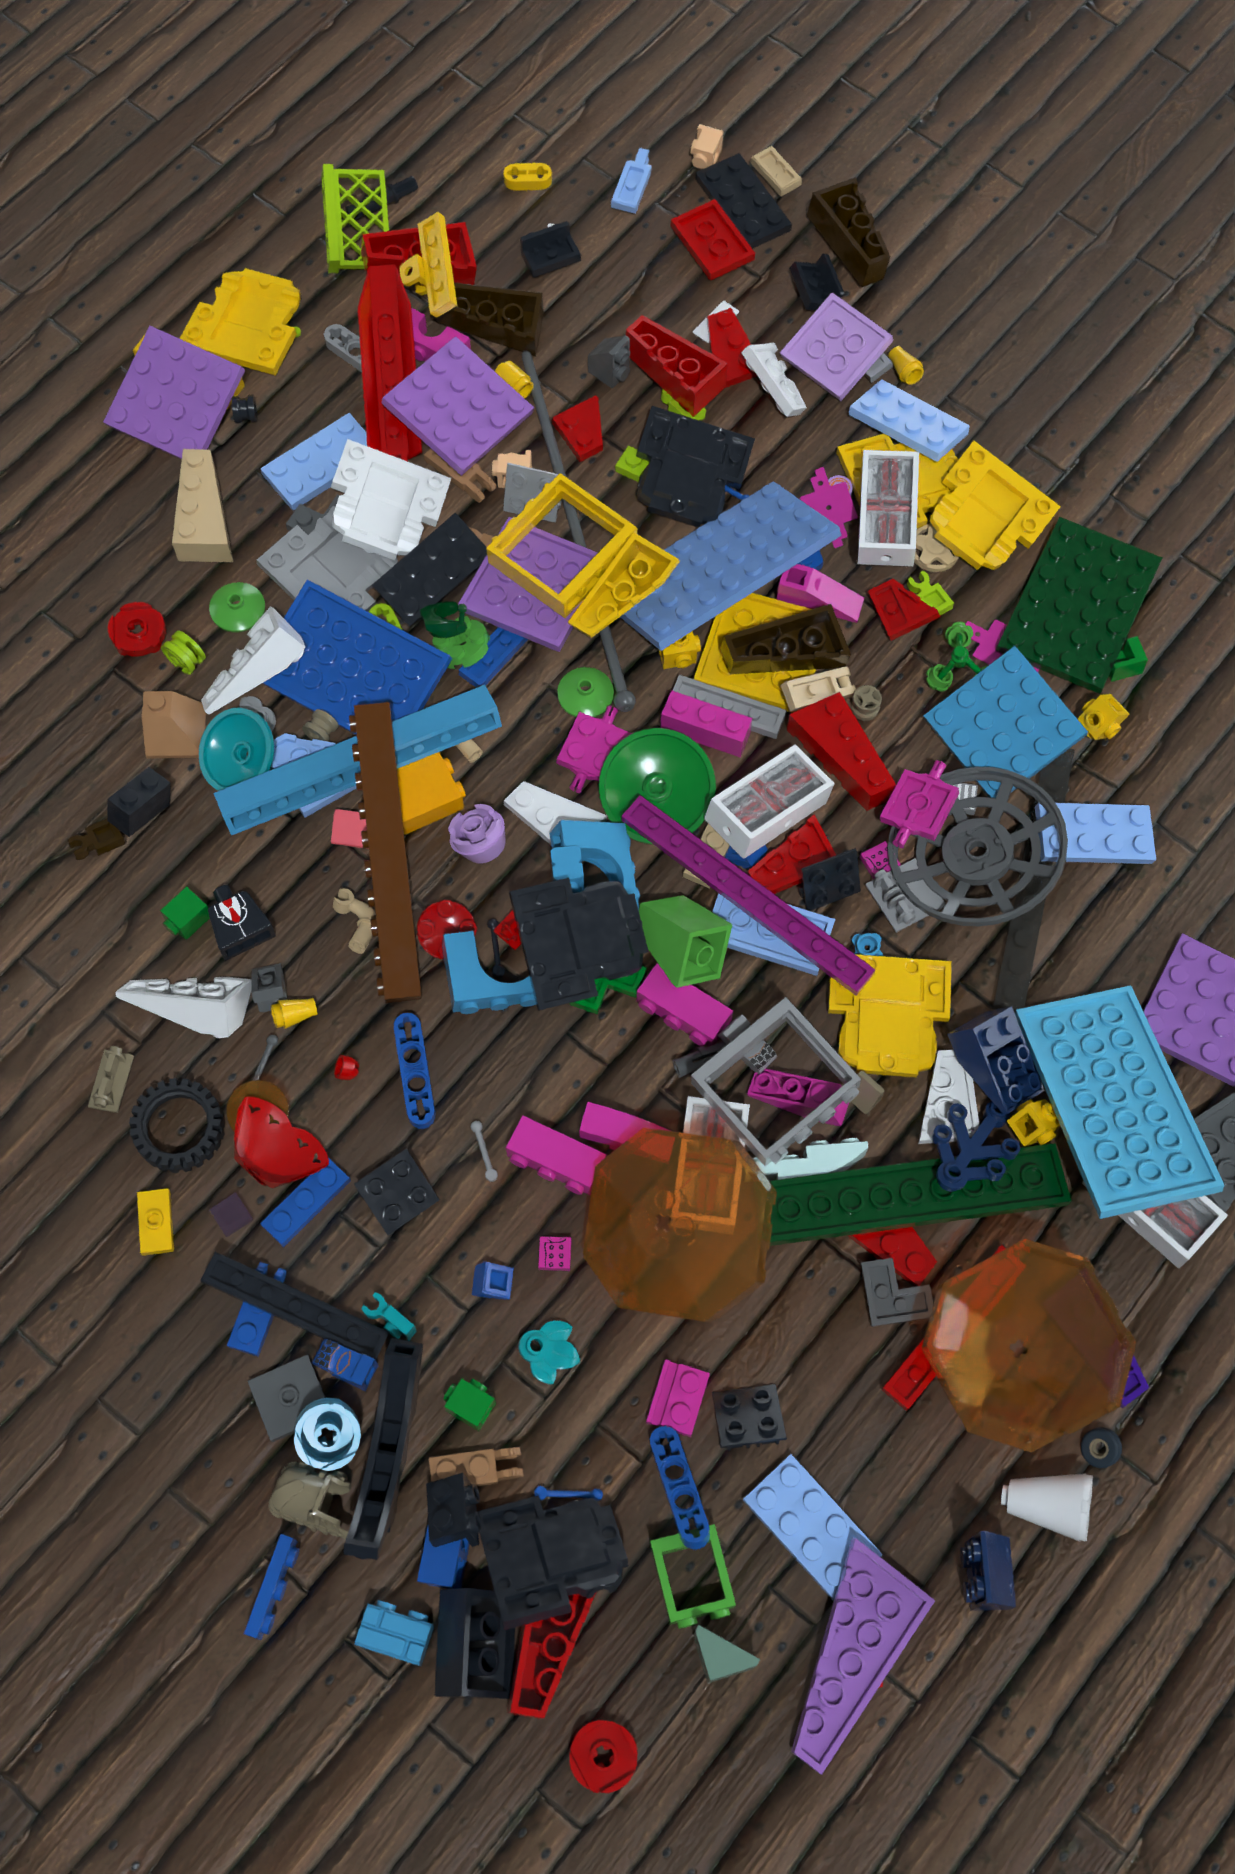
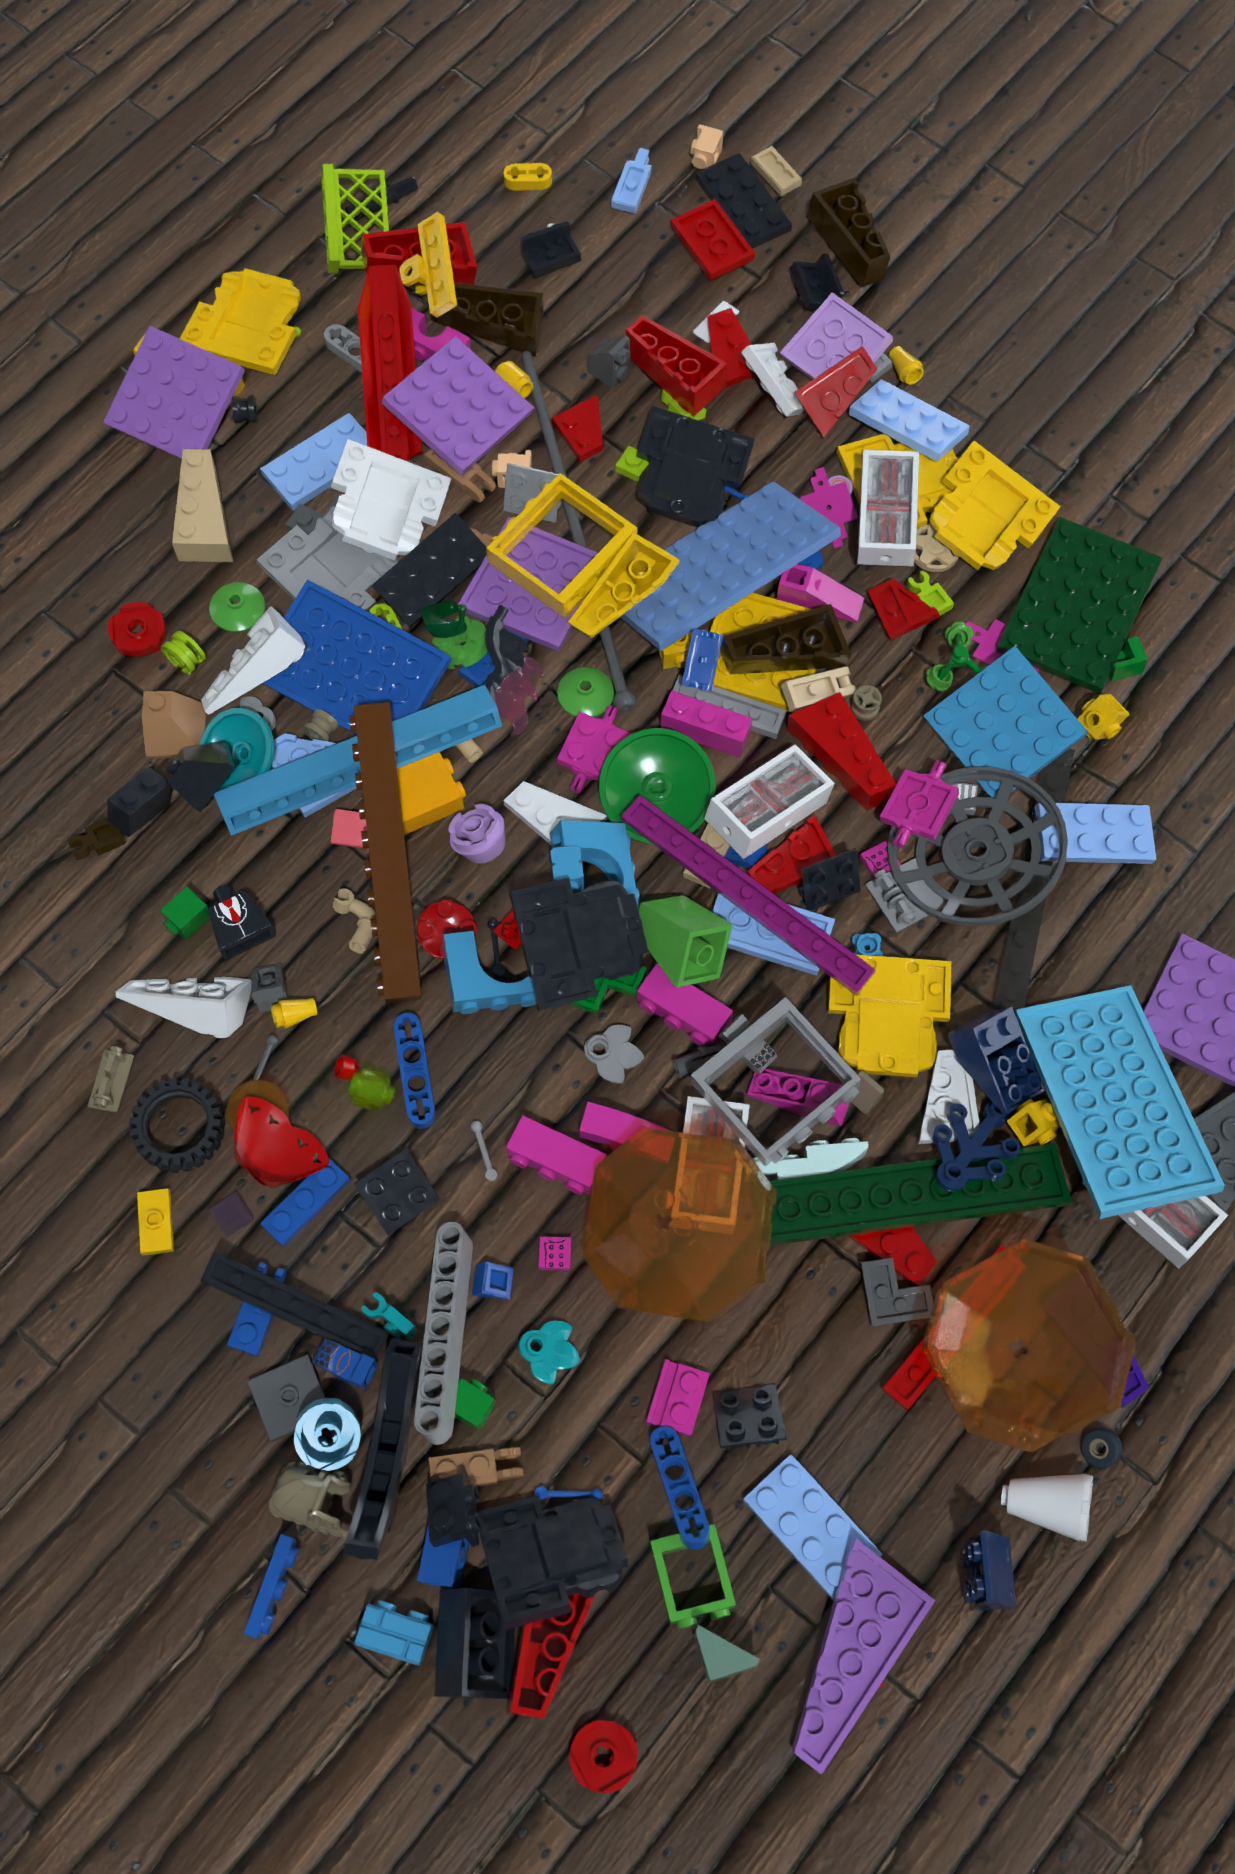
none -> black slope [165,741,234,812]
none -> clear neon green head [347,1068,395,1112]
none -> light grey beam [414,1222,473,1445]
none -> piece [485,605,542,736]
none -> light grey plate [584,1025,644,1084]
none -> blue hinge [681,628,723,691]
none -> red wing [794,346,877,439]

